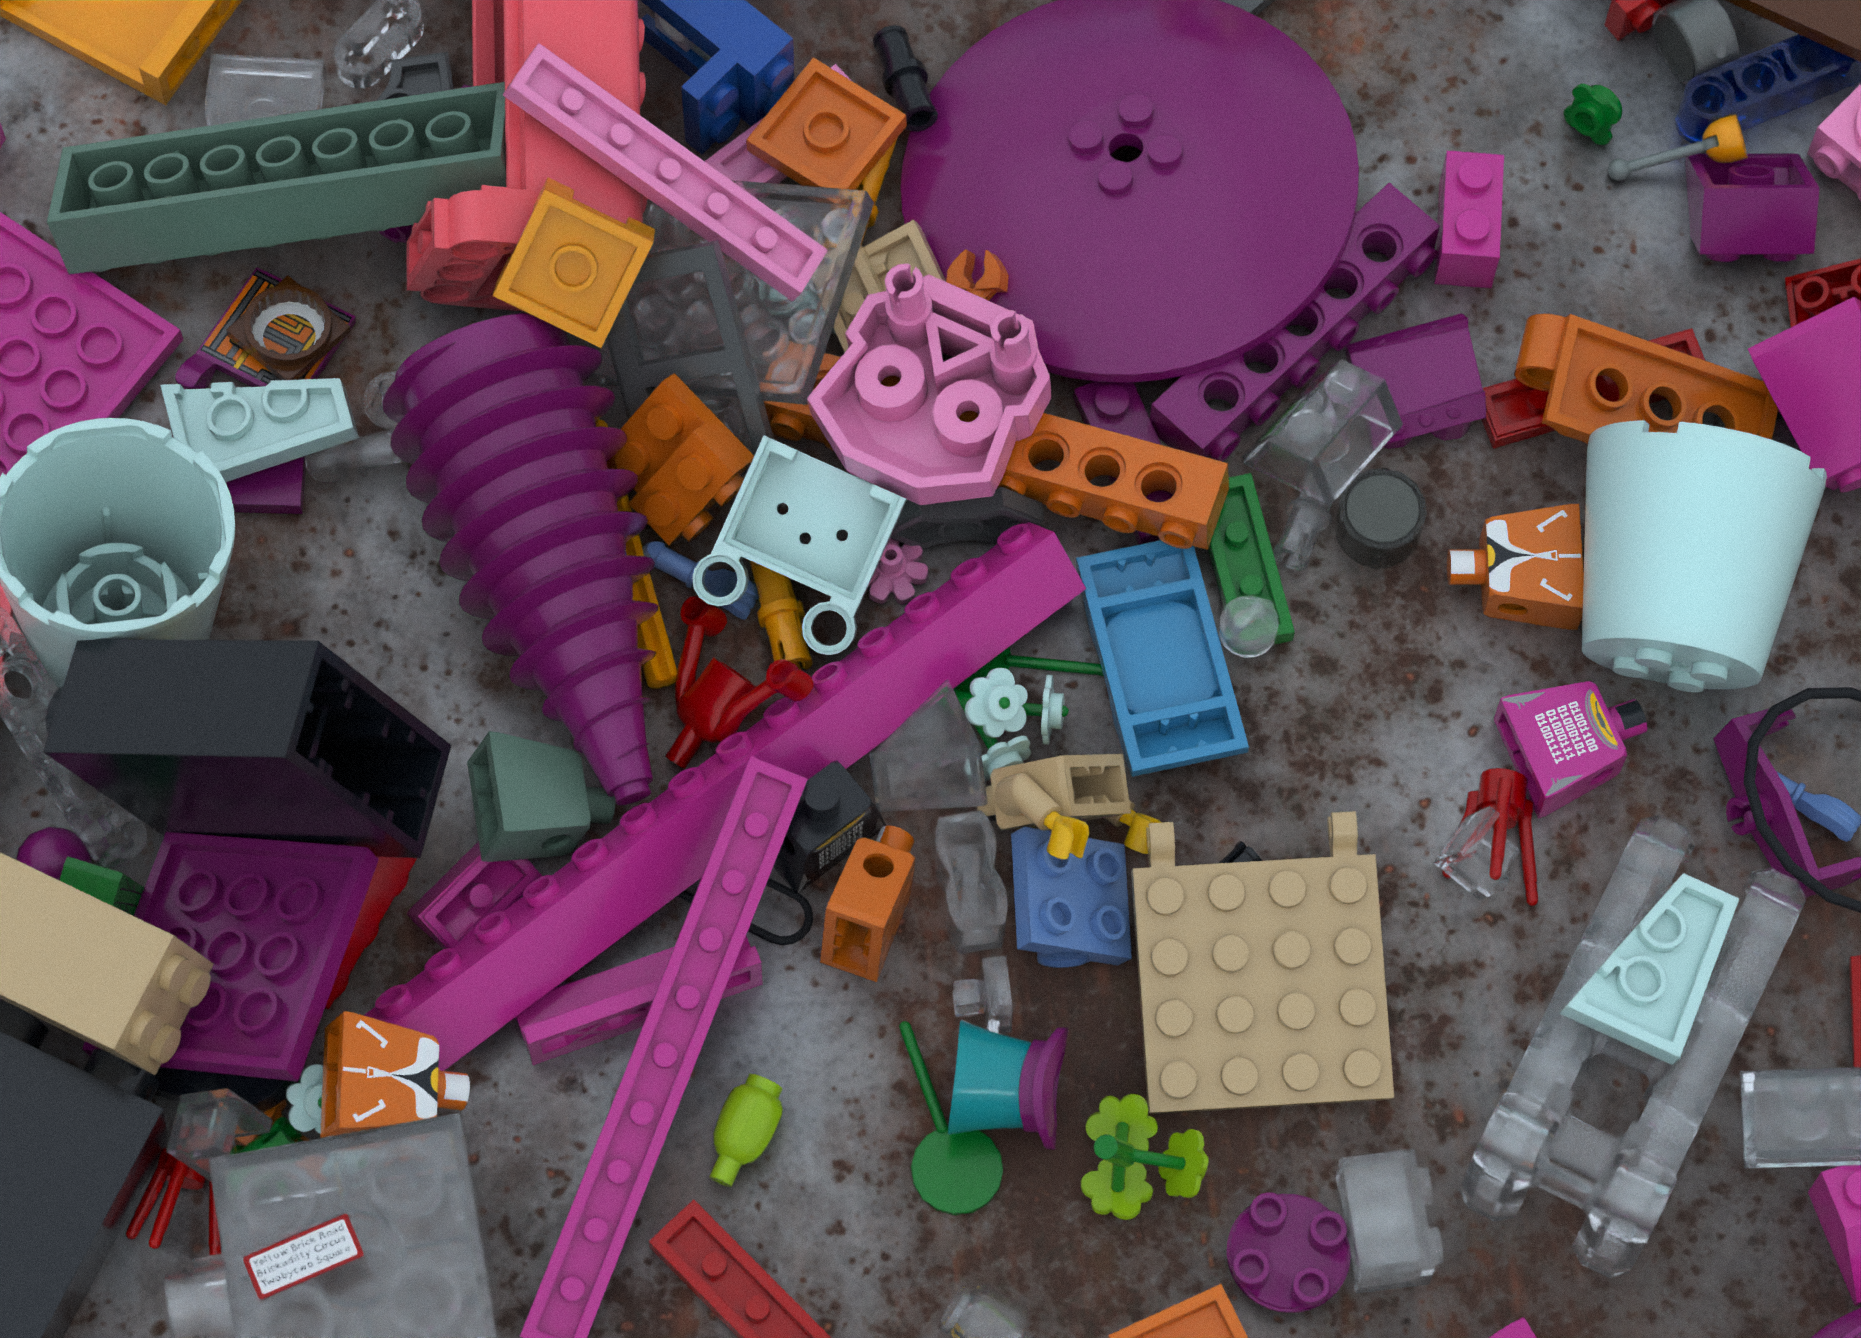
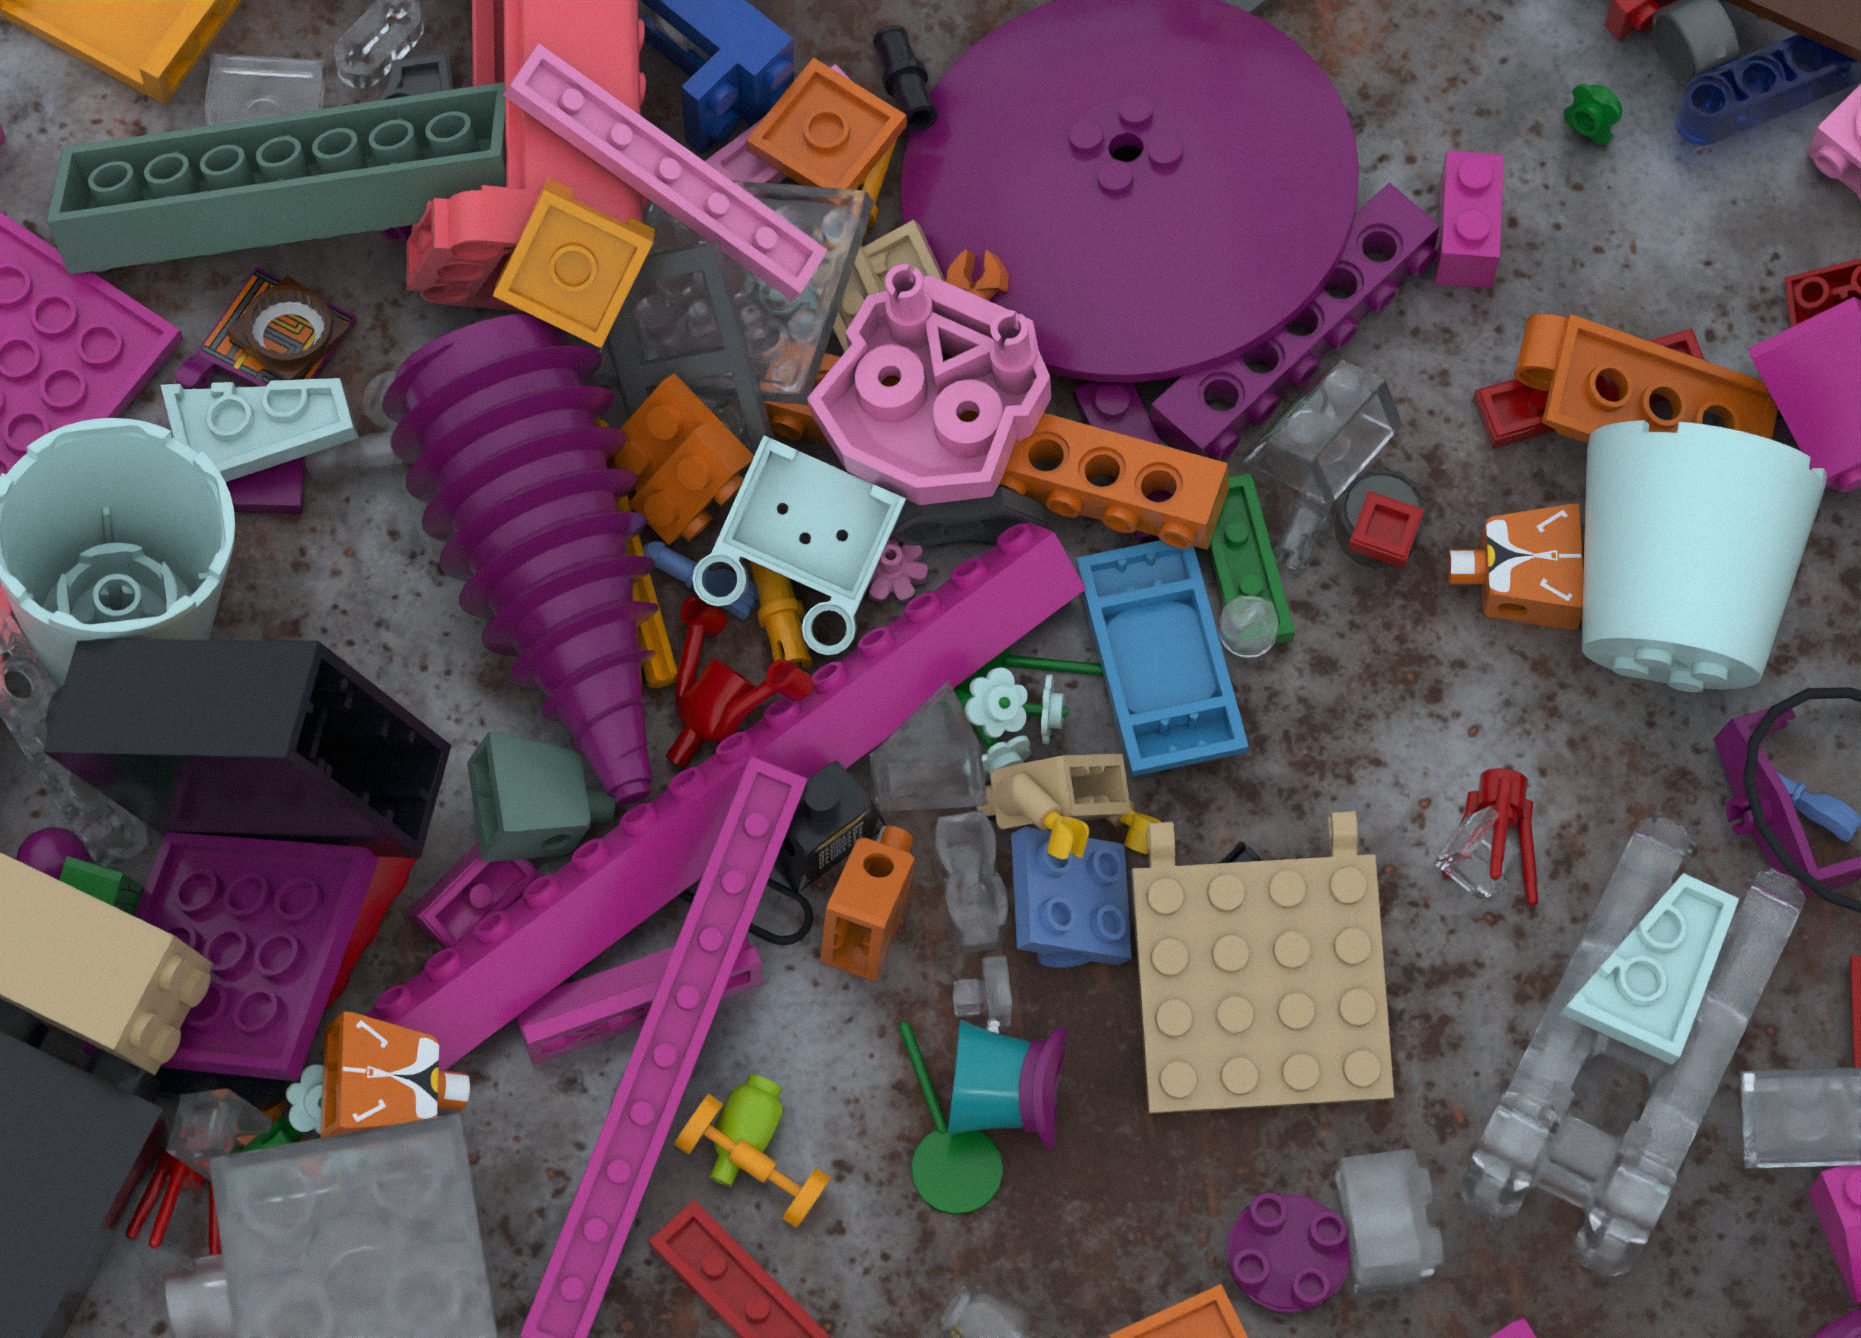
white sticker [243,1214,364,1300] -> none
lime plant [1081,1094,1208,1220] -> none
magenta slope [1345,313,1486,449] -> none
dark pink torso [1493,681,1647,819] -> none
hinge [1608,114,1748,181] -> none
magenta slope [1685,154,1819,262] -> none
none -> light orange wheel [673,1093,831,1229]
none -> red tile [1348,490,1425,568]

